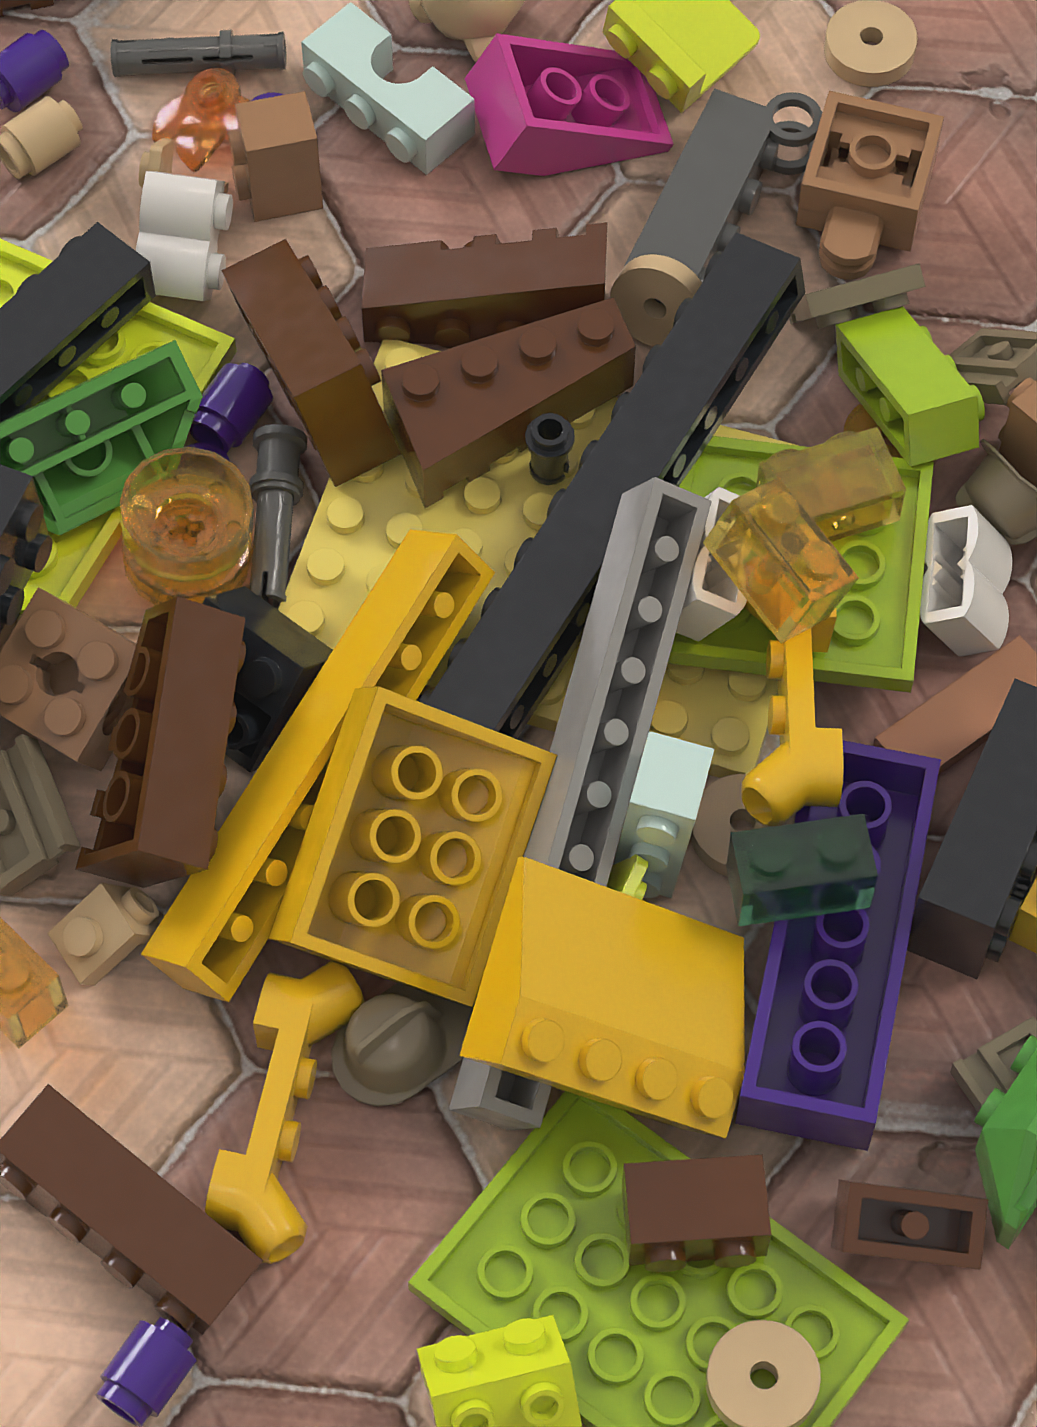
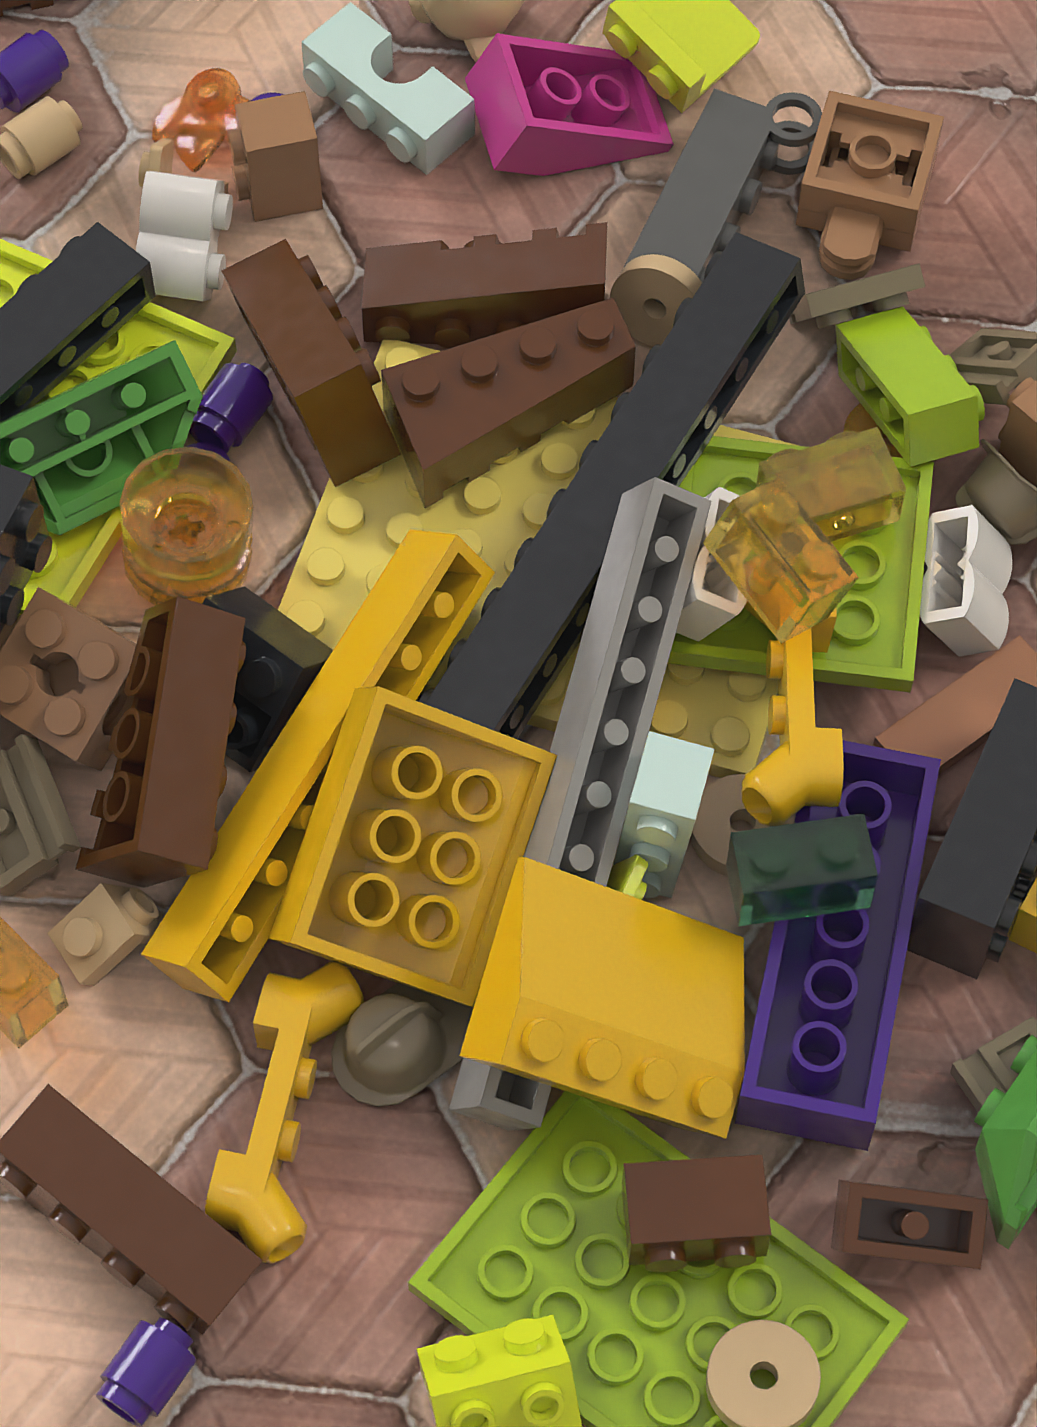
dark grey pin [111,30,287,77] -> none
dark grey pin [249,424,308,610] -> none
black pin [525,413,575,485] -> none
tan piece [824,0,917,87] -> none

